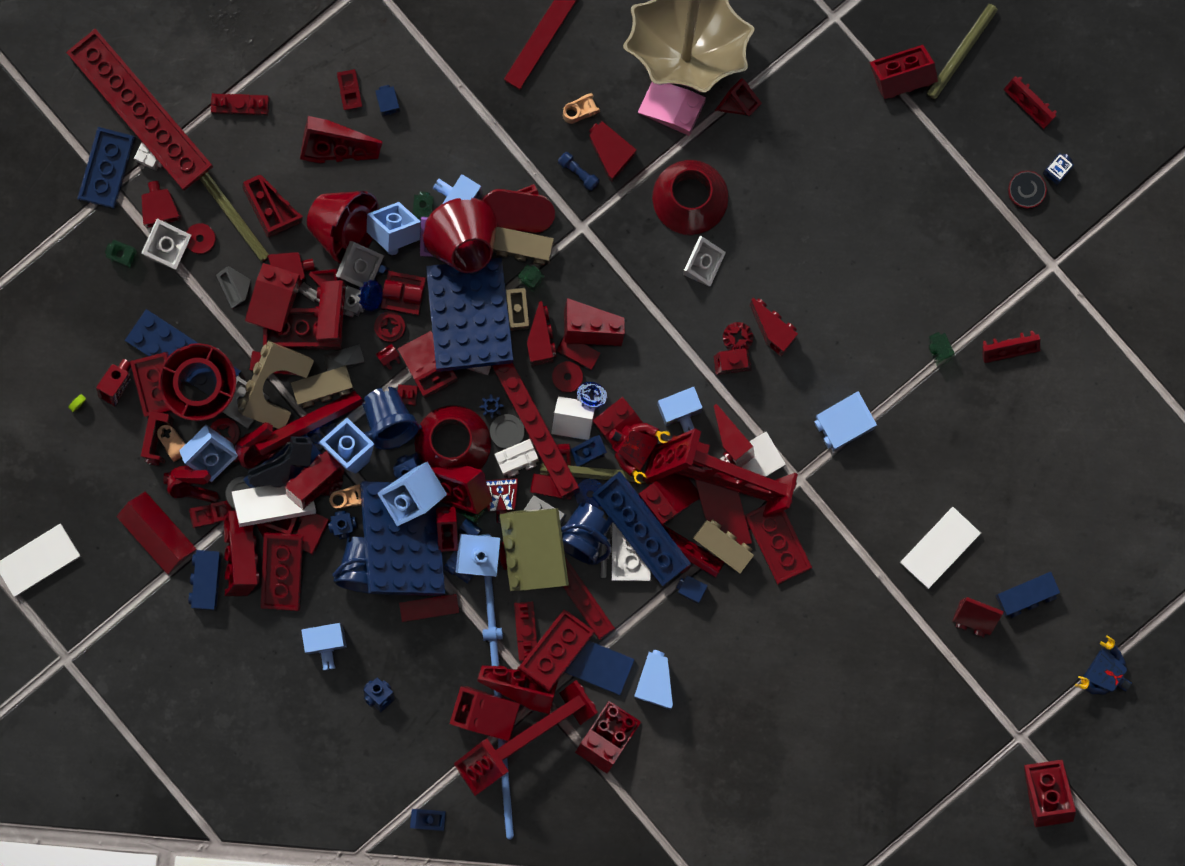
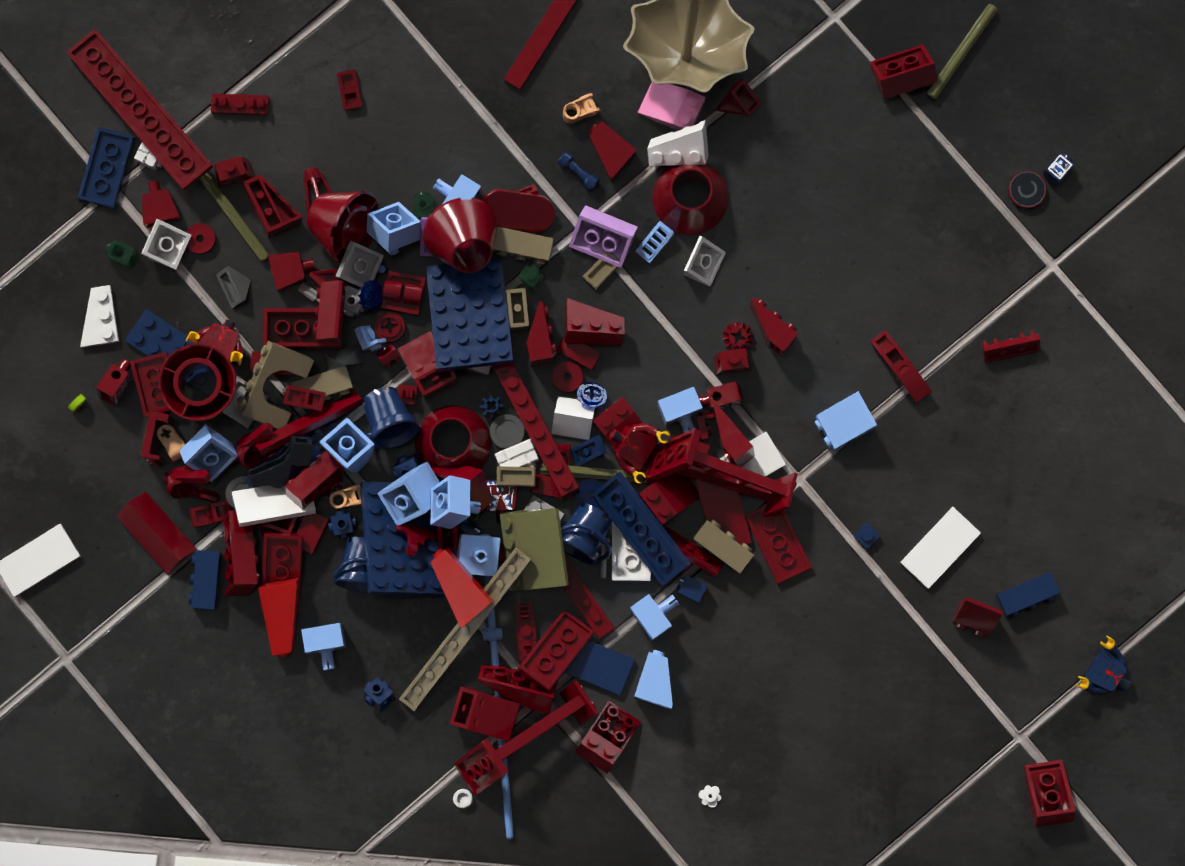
dark red gear [210,418,240,445] -> none
dark red slope [245,263,301,334] -> none
dark red wedge [300,116,382,163] -> none
dark blue brick [375,85,400,117] -> none
dark red tile [399,594,459,622] -> none
dark blue slope [410,809,446,831] -> none
clear green brick [928,332,955,364] -> none
dark red plate [1003,76,1057,129] -> none
none -> white wing [80,285,119,348]
none -> dark red torso [185,320,243,365]
none -> dark red torso [214,156,253,188]
none -> red slope [258,578,300,658]
none -> dark red slope [282,385,326,411]
none -> dark red plant [303,167,333,215]
none -> light blue bracket [354,325,387,352]
none -> dark red piece [395,524,438,556]
none -> dark tan plate [399,547,532,711]
none -> light blue brick [430,475,481,529]
none -> red slope [430,548,494,628]
none -> white tile [453,789,473,808]
none -> dark tan tile [496,466,536,487]
none -> lavender slope [569,205,638,268]
none -> dark tan tile [582,251,620,290]
none -> light blue brick [630,594,680,641]
none -> light blue slope [635,221,674,264]
none -> white wedge [647,120,709,166]
none -> dark red bracket [696,411,716,441]
none -> dark red torso [698,381,745,409]
none -> white plant [699,785,721,807]
none -> dark blue plate [853,522,880,549]
none -> dark red slope [870,330,932,403]

